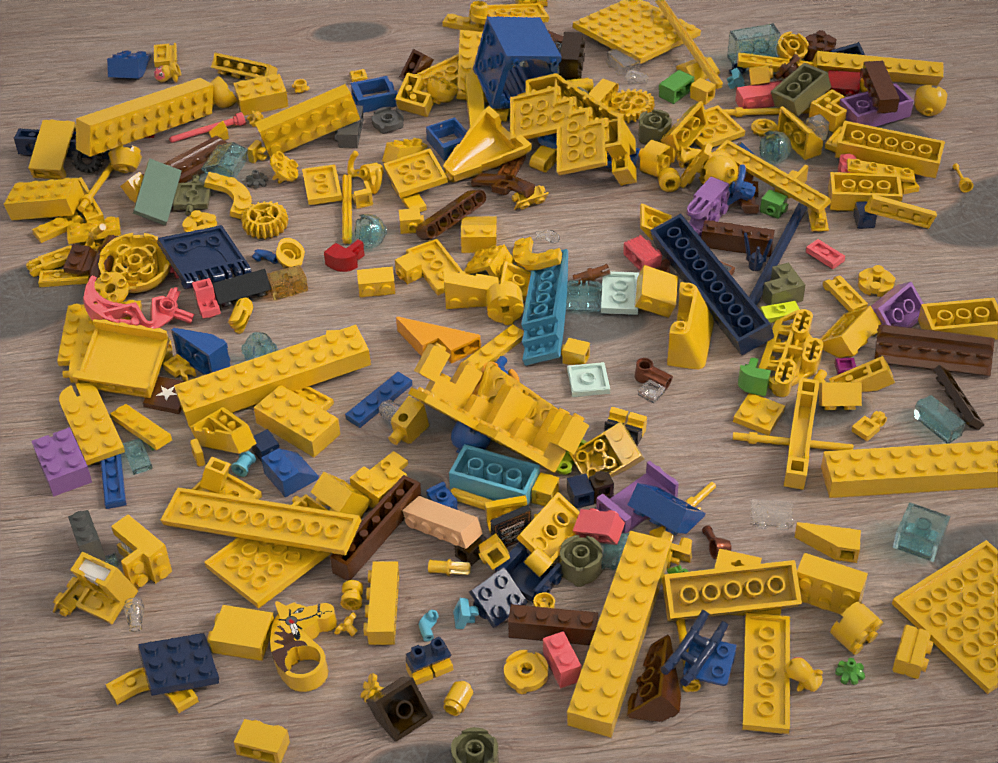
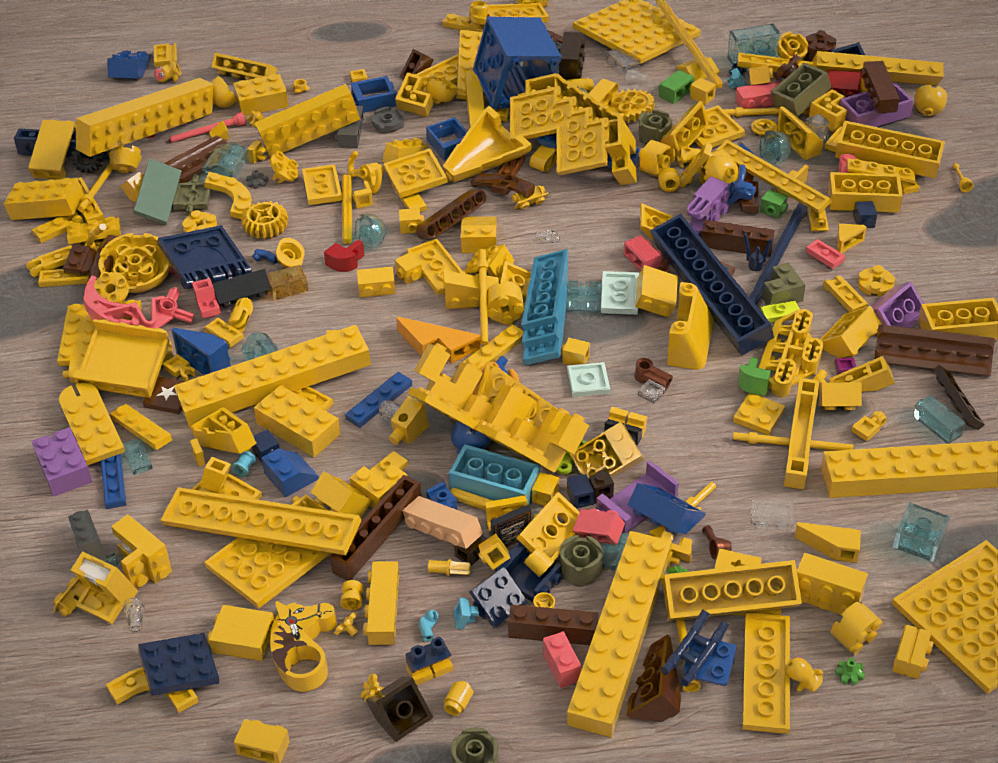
yellow plate [504,650,548,694] -> none
yellow plate [512,237,562,271] -> none
dark orange pin [573,264,611,286] -> none
yellow plate [864,194,937,229] -> none
none -> yellow plate [204,318,244,348]
none -> yellow bar [477,249,488,345]
none -> yellow slope [837,224,867,254]

